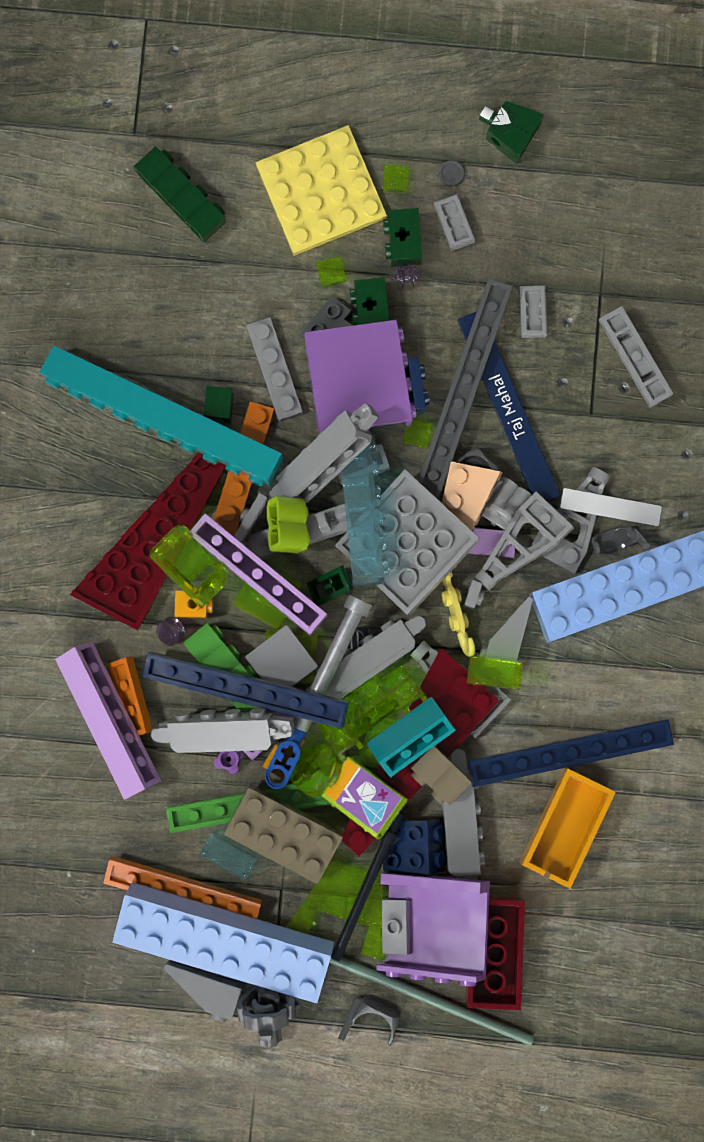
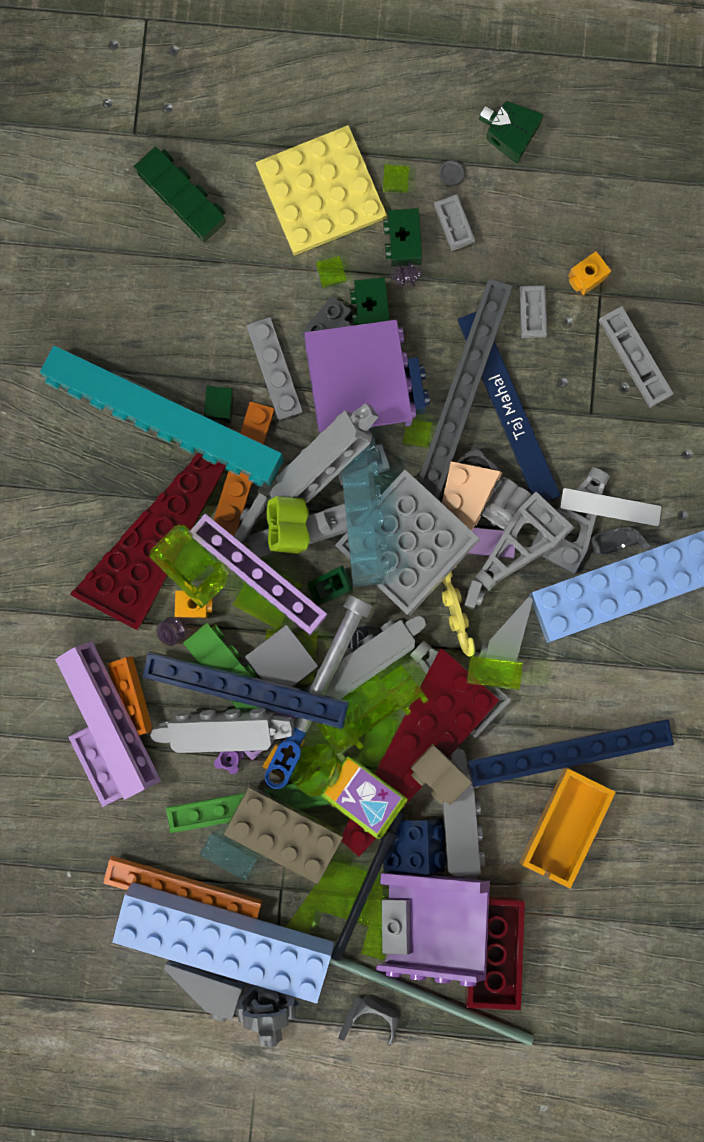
teal brick [367,697,456,777] -> none
none -> lavender tile [68,727,123,807]
none -> light orange brick [568,251,611,296]

